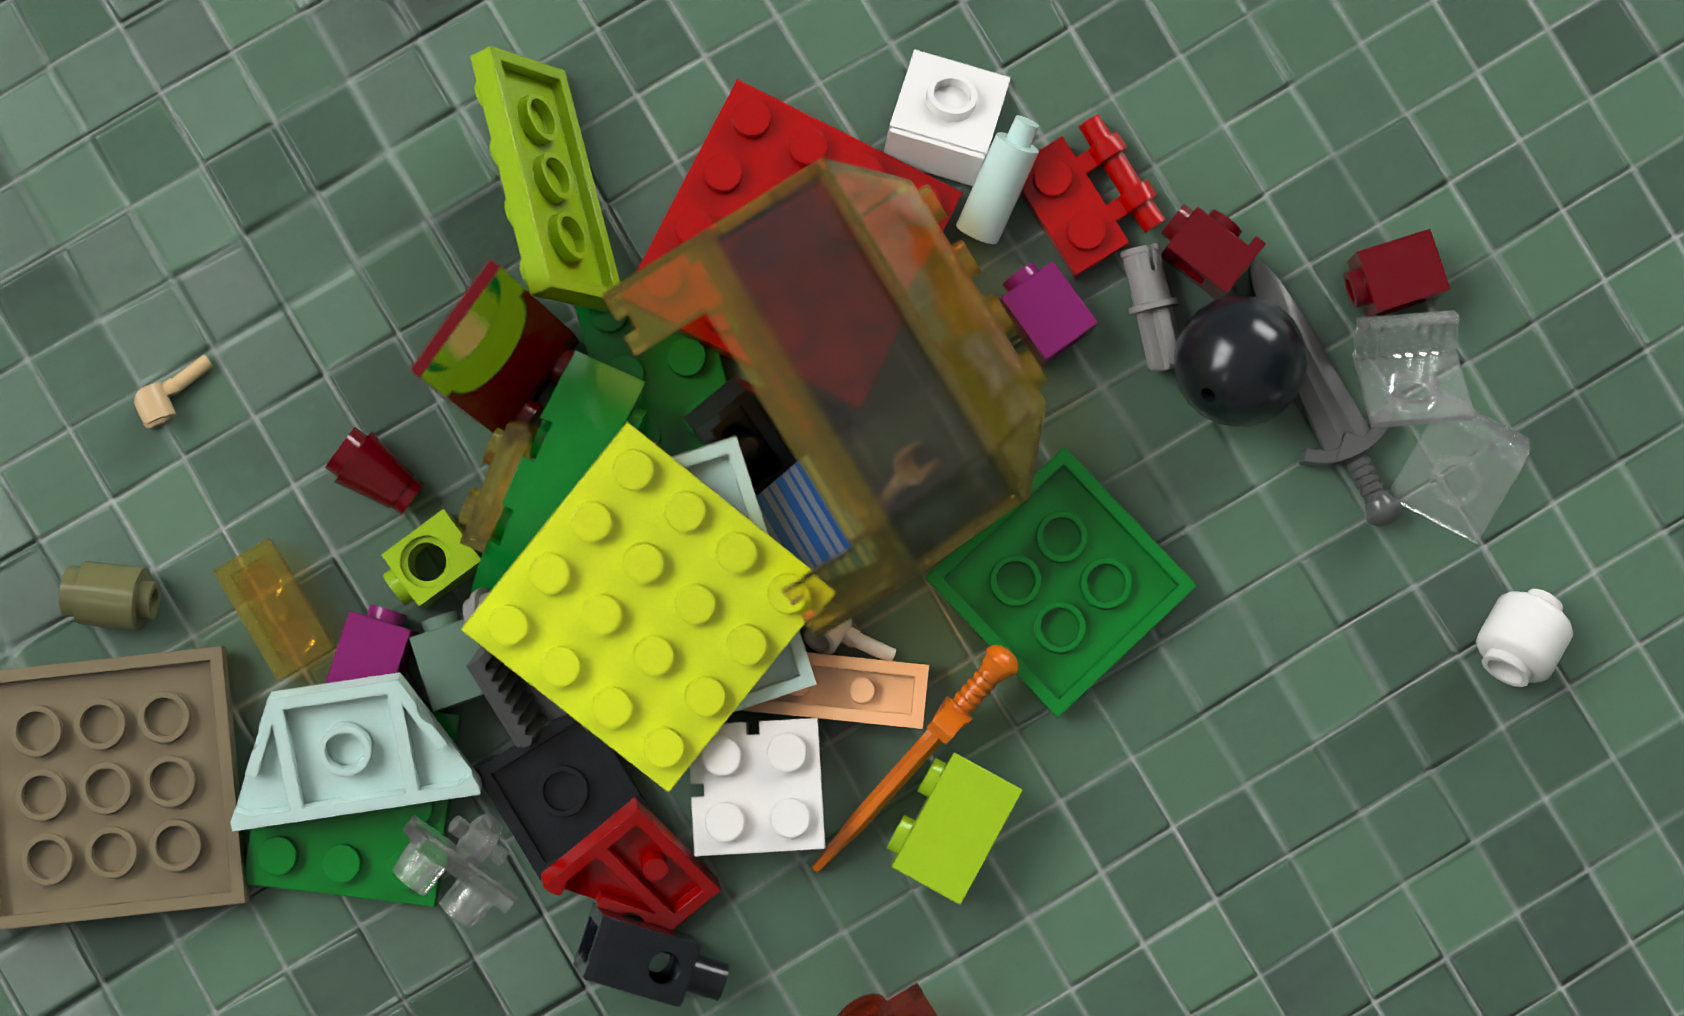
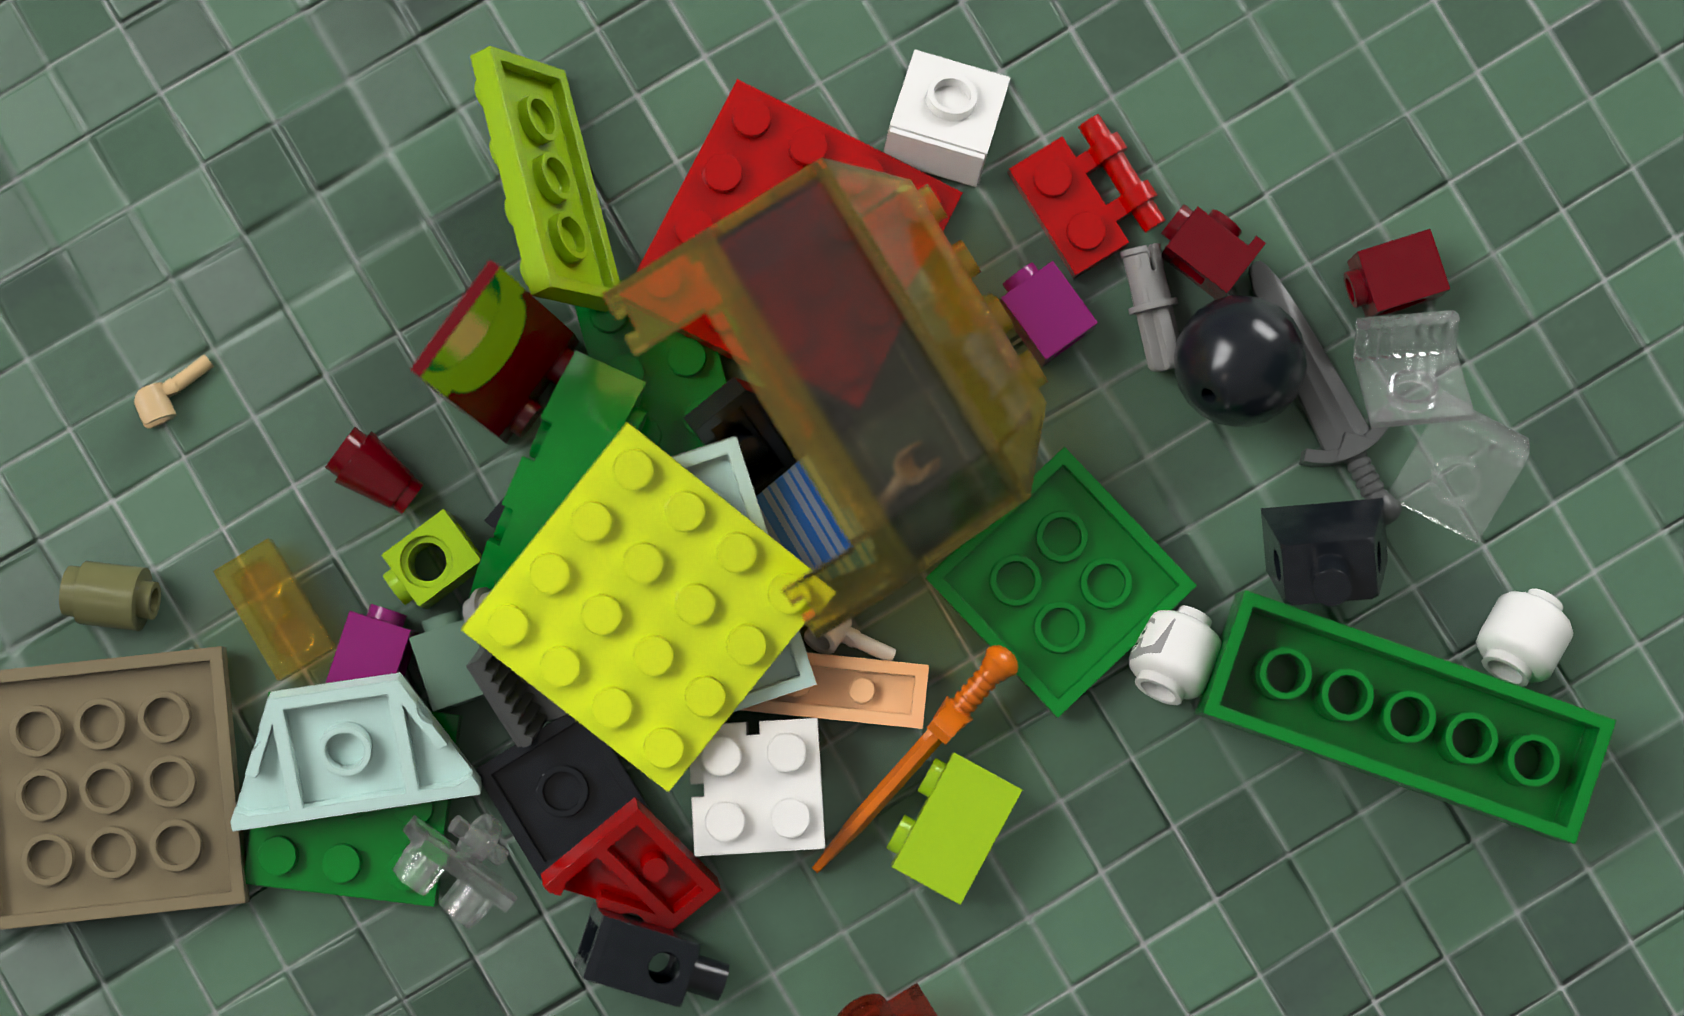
clear yellow plate [458,419,539,553] -> none
light aqua cylinder [956,115,1039,244] -> none
none -> white head [1129,605,1222,705]
none -> green brick [1194,590,1617,844]
none -> black torso [1261,498,1388,606]

